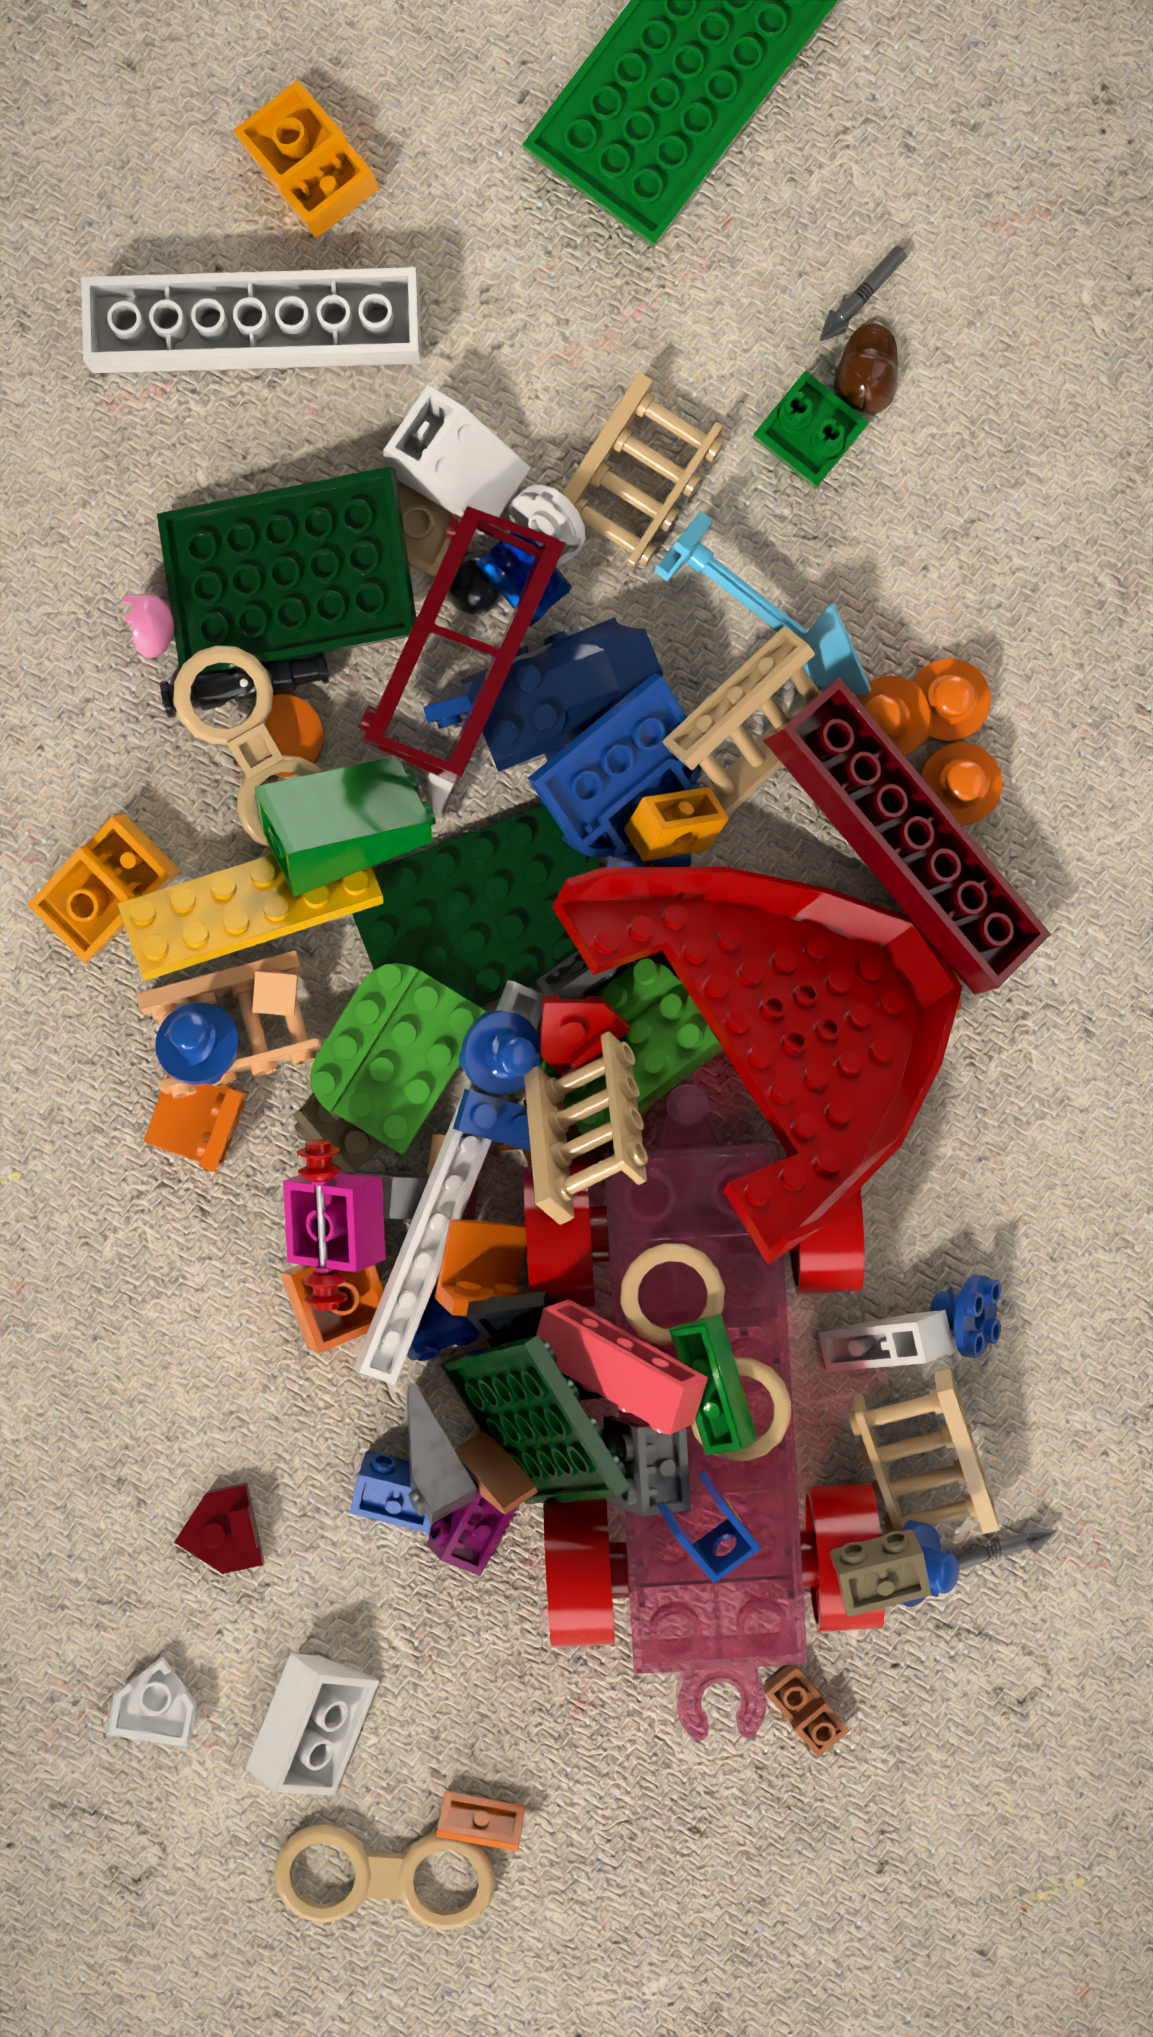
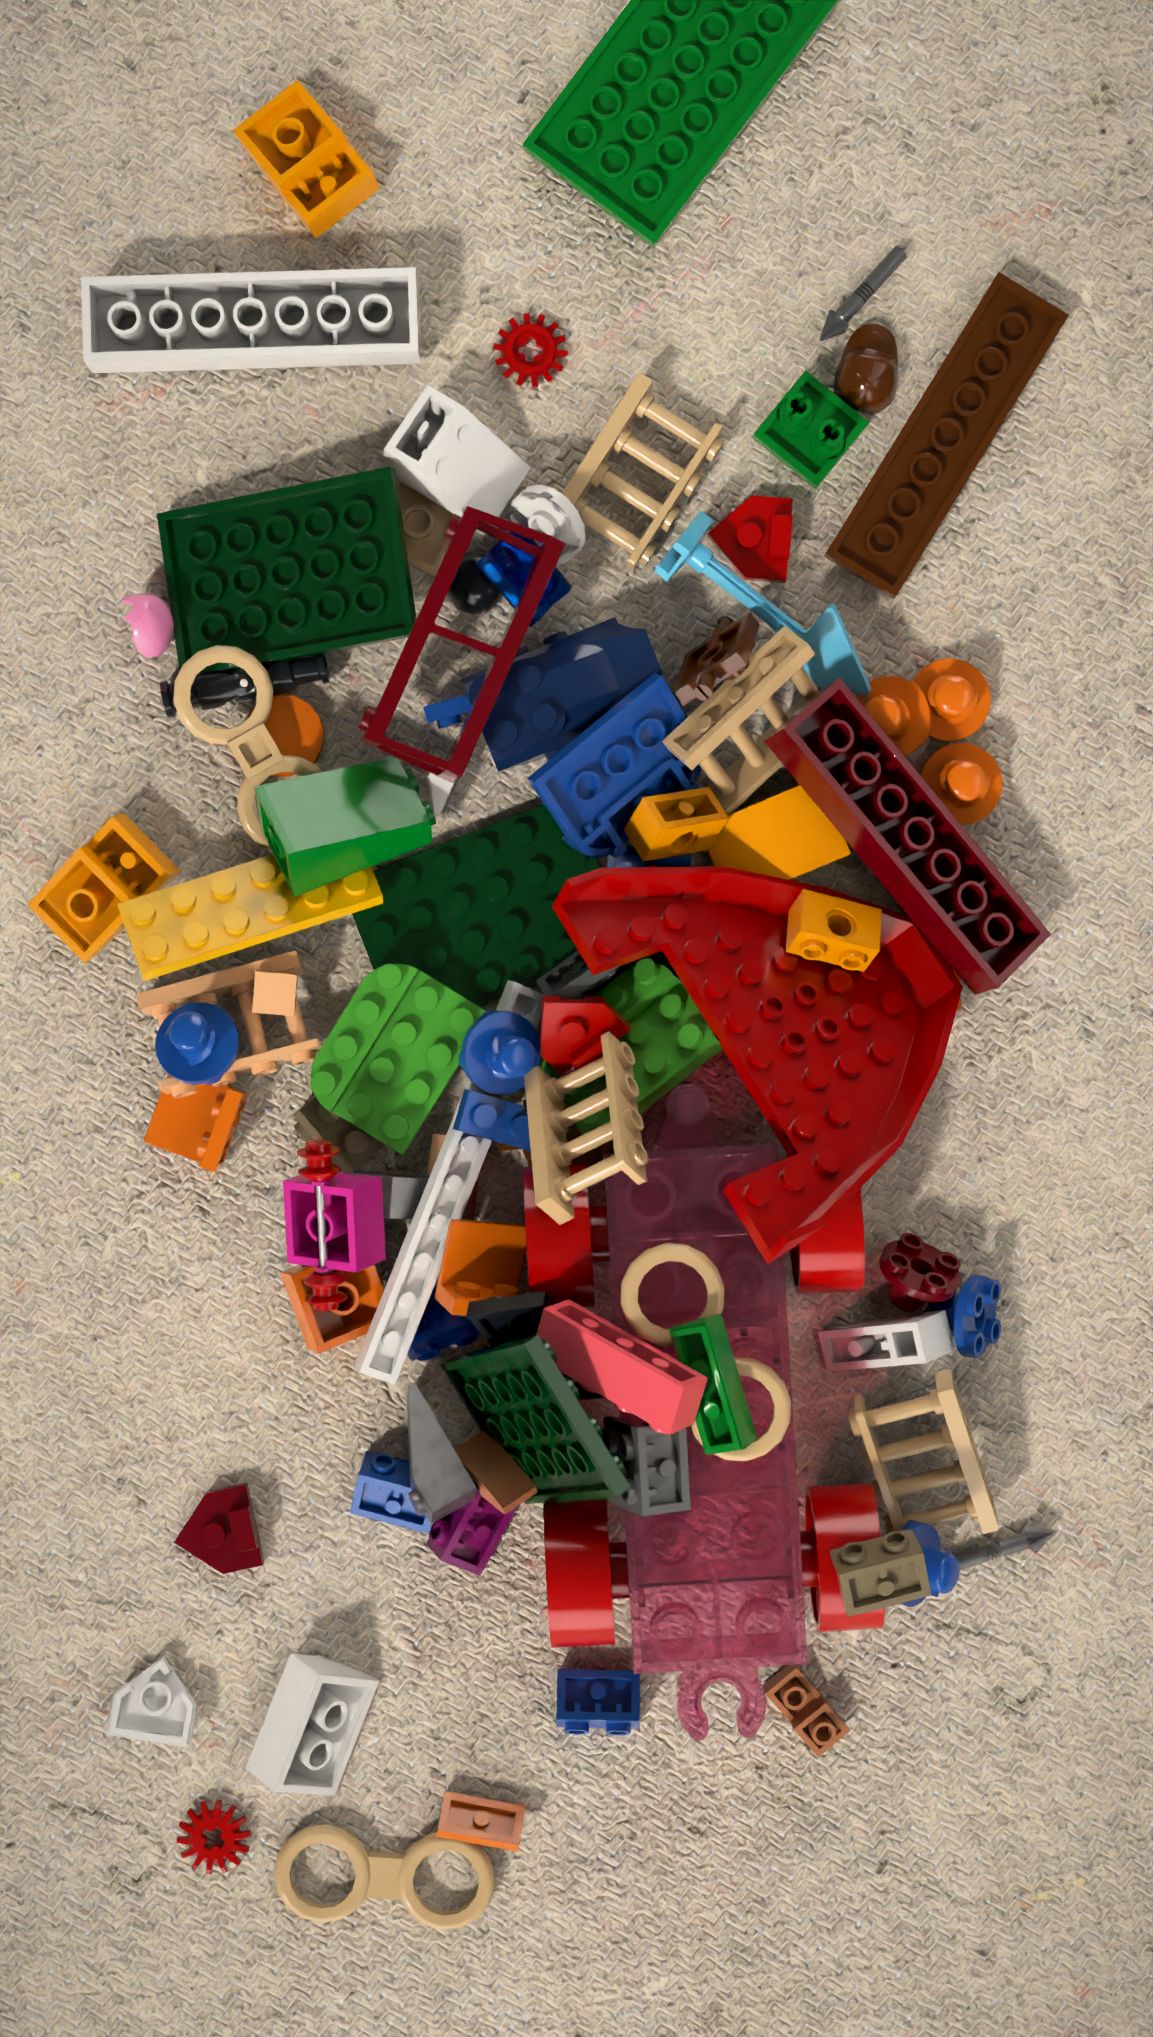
blue piece [657,1470,762,1583] -> none
none -> red gear [177,1799,251,1875]
none -> red gear [494,313,568,388]
none -> blue bracket [556,1669,640,1736]
none -> reddish brown plate [672,612,759,707]
none -> red plate [707,495,793,583]
none -> light orange slope [707,785,851,880]
none -> light orange brick [786,889,882,972]
none -> reddish brown plate [824,272,1069,599]
none -> dark red plate [879,1233,961,1313]

